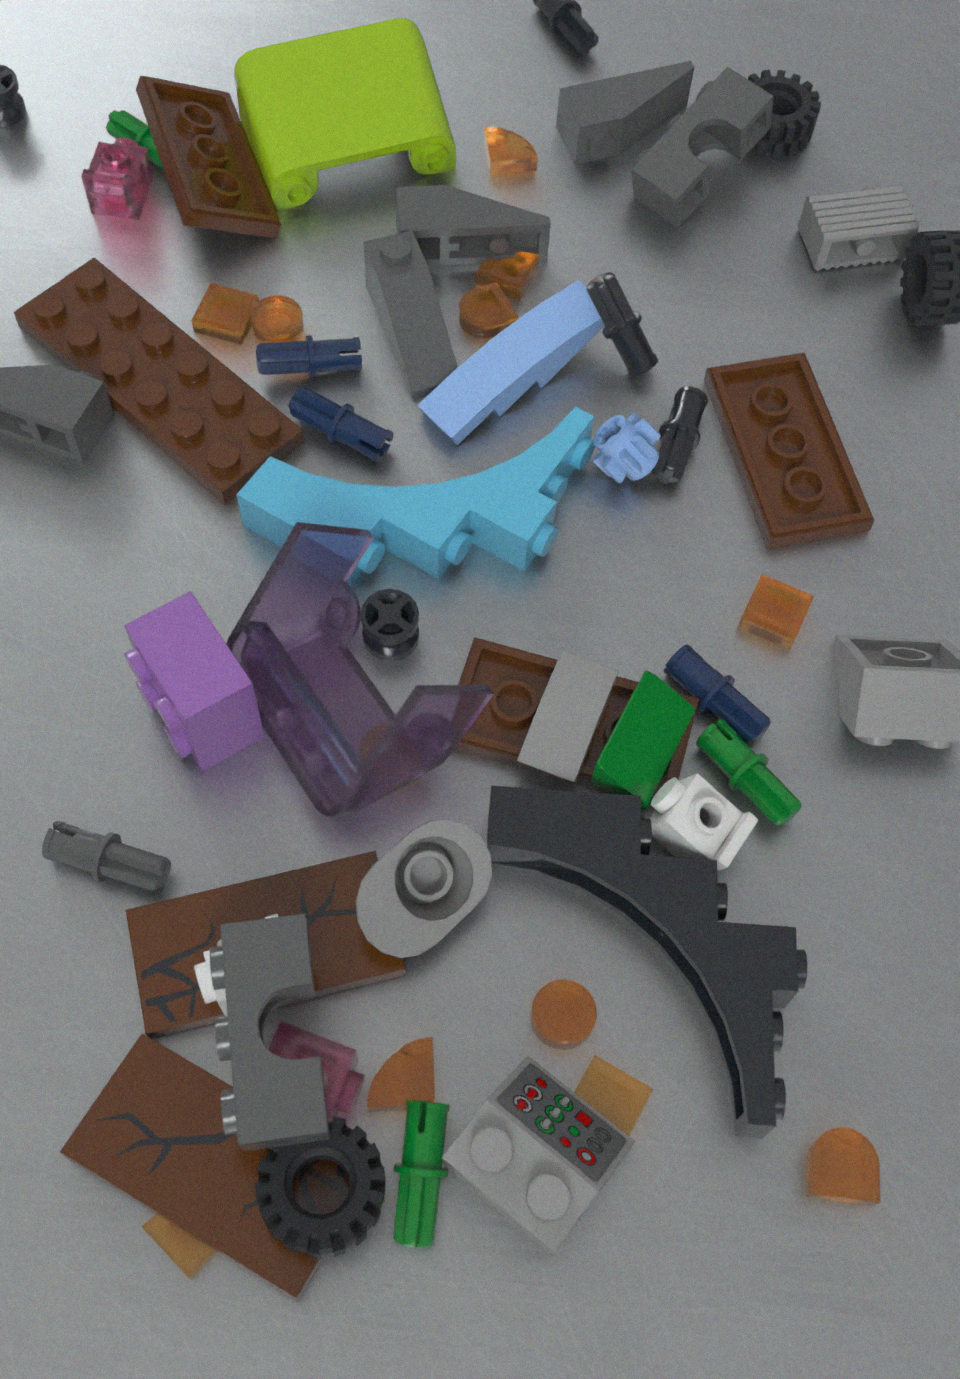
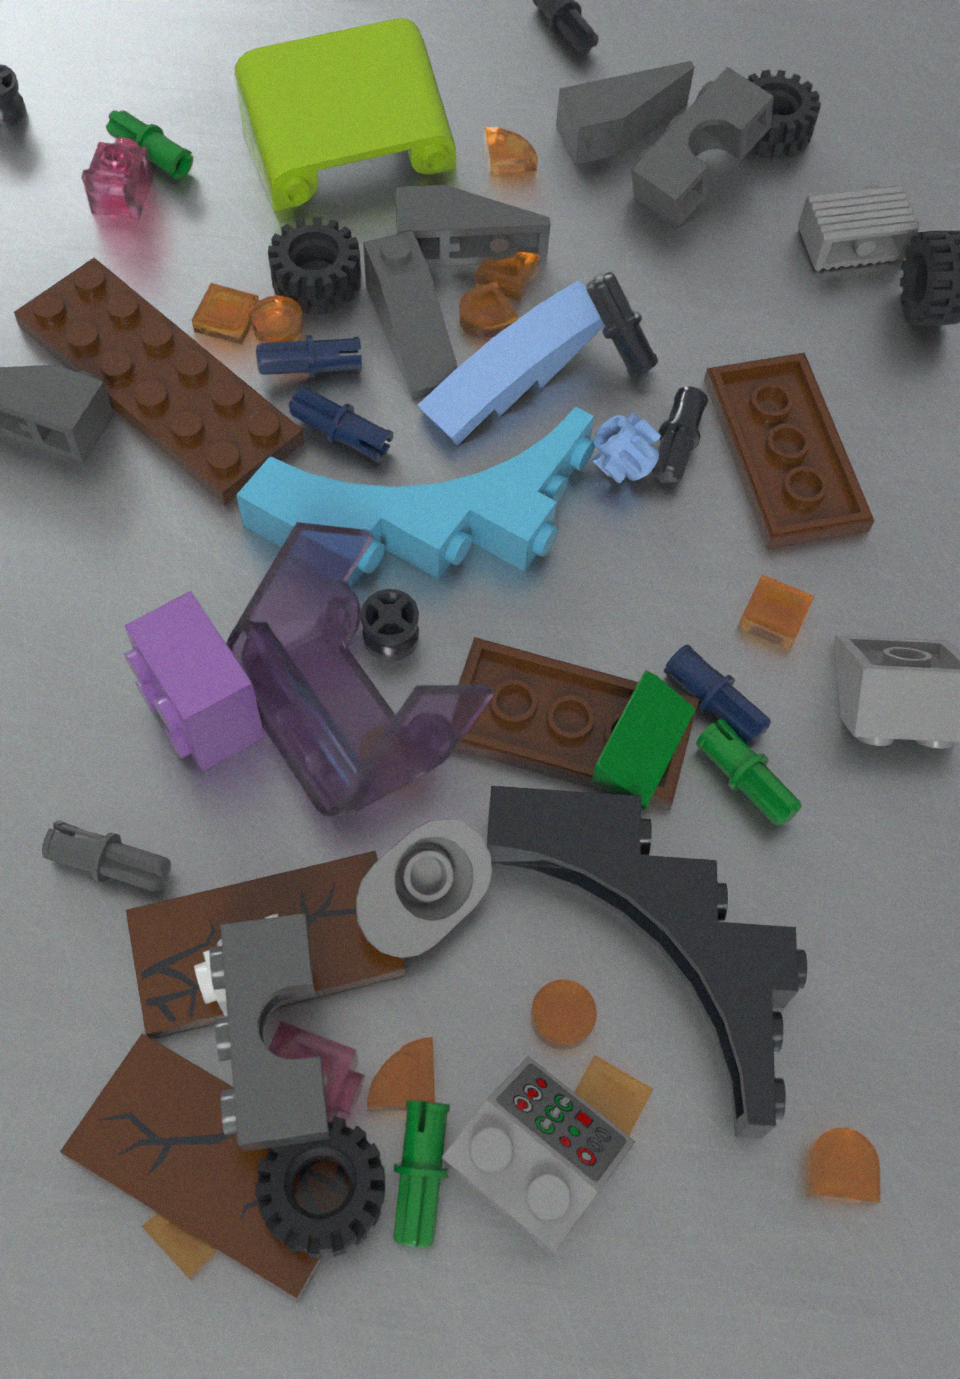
reddish brown tile [136,76,282,238] -> none
light grey slope [517,650,619,783] -> none
white brick [649,773,758,870] -> none
none -> black tyre [268,217,361,314]

